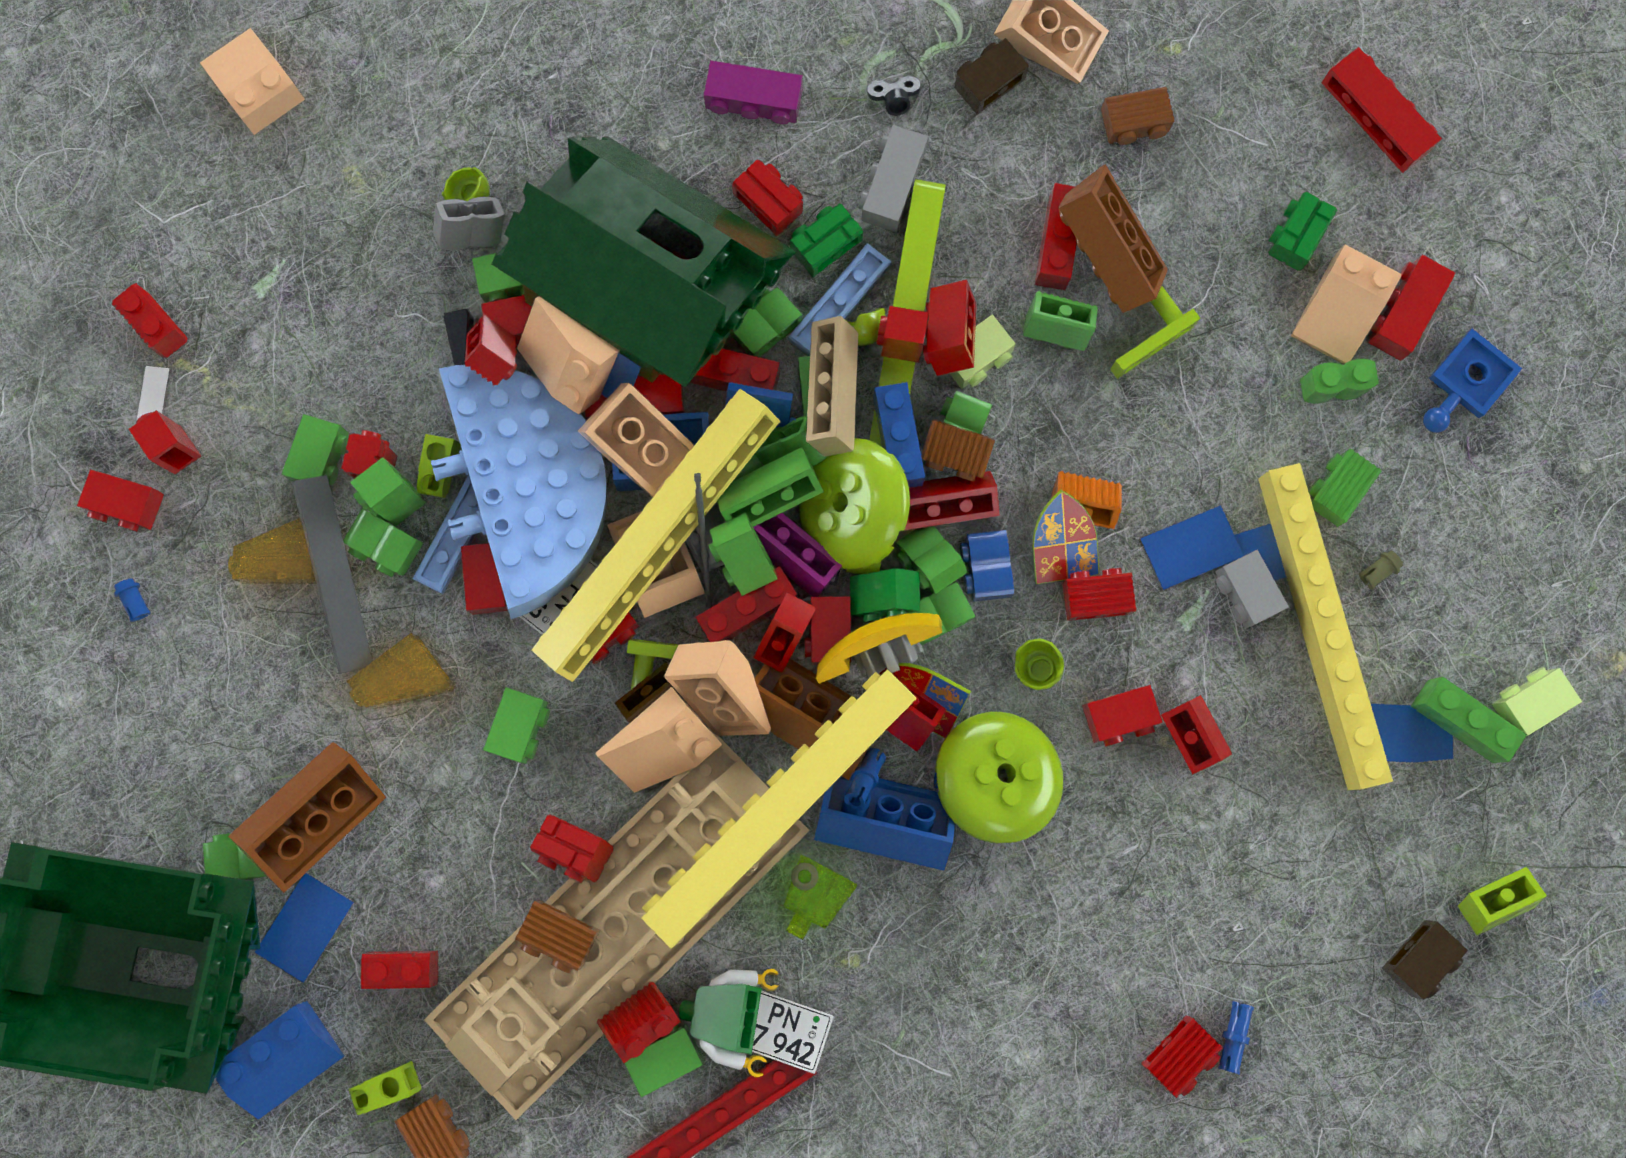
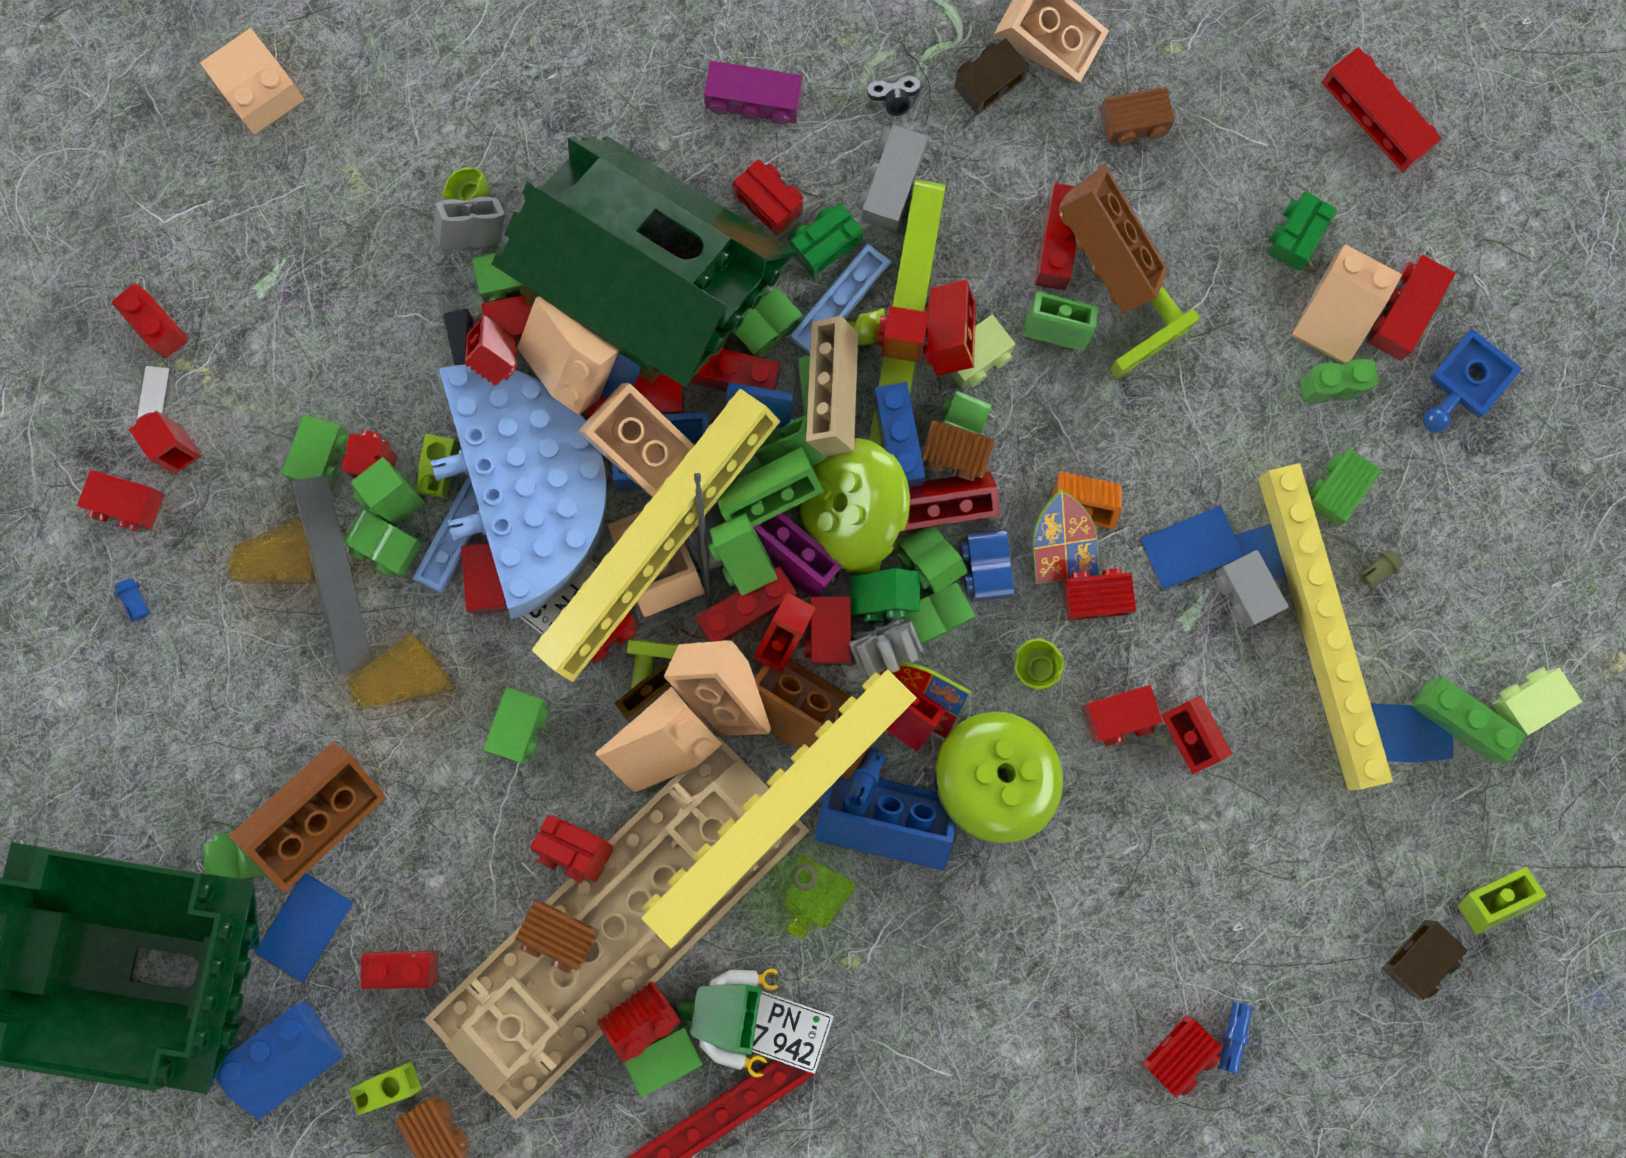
yellow slope [816,613,942,684] -> none

